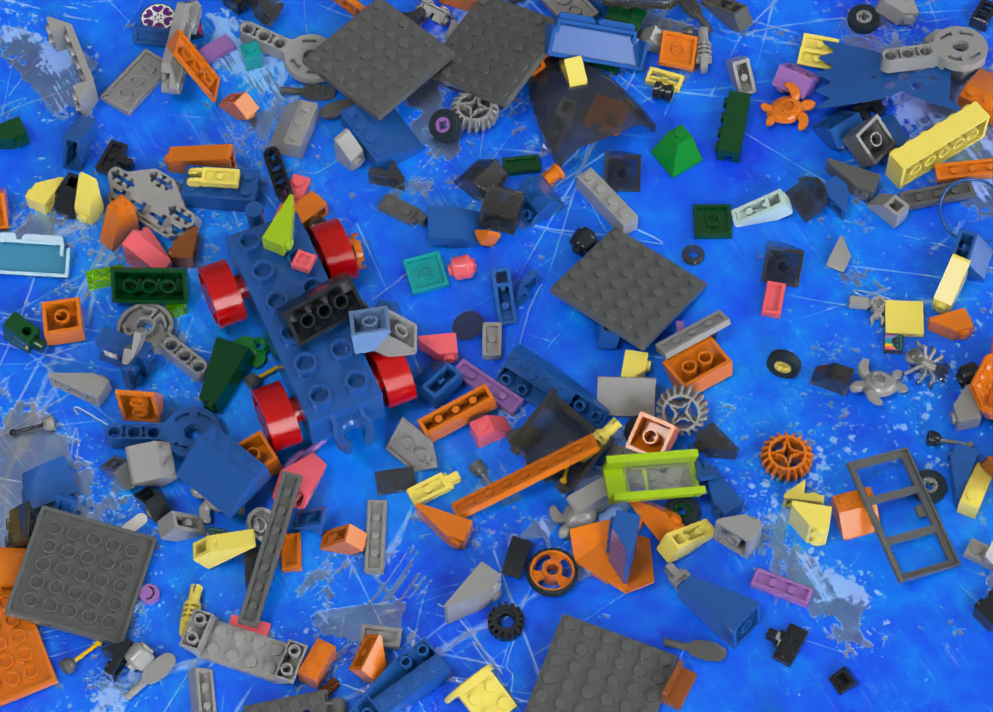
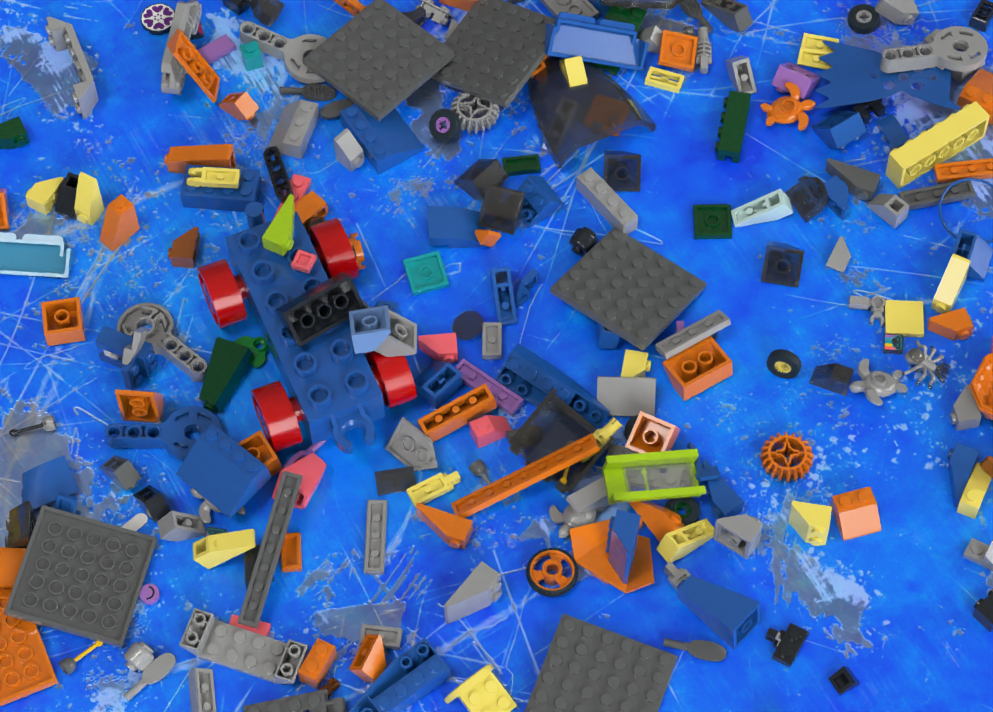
dark green torso [3,311,47,354] -> none
light grey slope [48,373,112,407] -> none
blue slope [63,115,97,171] -> none
clear neon green tile [86,264,123,291] -> none
black hinge [95,140,135,175] -> none
light grey tile [100,48,163,117] -> none
black slope [101,640,133,683] -> none
light grey connector [107,167,202,240] -> none
dark green slope [110,267,191,304] -> none
coral slope [122,227,173,268] -> none
light grey slope [125,441,177,487] -> none
blue plate [133,24,170,47] -> none
clear neon green slope [164,304,189,319] -> none
light yellow hinge [179,584,203,638] -> none
dark grey hinge [244,365,278,390] -> none
light grey piece [246,507,271,542] -> none
blue slope [292,506,328,536] -> none
slope [320,523,367,555] -> none
clear smoke slope [368,160,405,191] -> none
dark grey hinge [377,193,428,227] -> none
coral head [448,254,477,281] -> none
black tyre [488,602,524,642] -> none
black slope [501,536,532,579] -> none
orange bush [540,163,565,186] -> none
green slope [651,124,702,179] -> none
black wheel [652,81,674,103] -> none
light grey gear [656,384,709,436] -> none
dark orange panel [661,660,697,711] -> none
clear smoke piece [682,244,705,266] -> none
clear smoke slope [694,422,739,460] -> none
medium lavender tile [750,567,814,608] -> none
coral tile [761,281,786,319] -> none
light yellow slope [782,480,824,507] -> none
dark grey slope [842,114,897,168] -> none
dark grey door [846,447,961,584] -> none
black bush [911,469,947,504] -> none
black hinge [926,430,974,448] -> none
black head [955,361,979,388] -> none

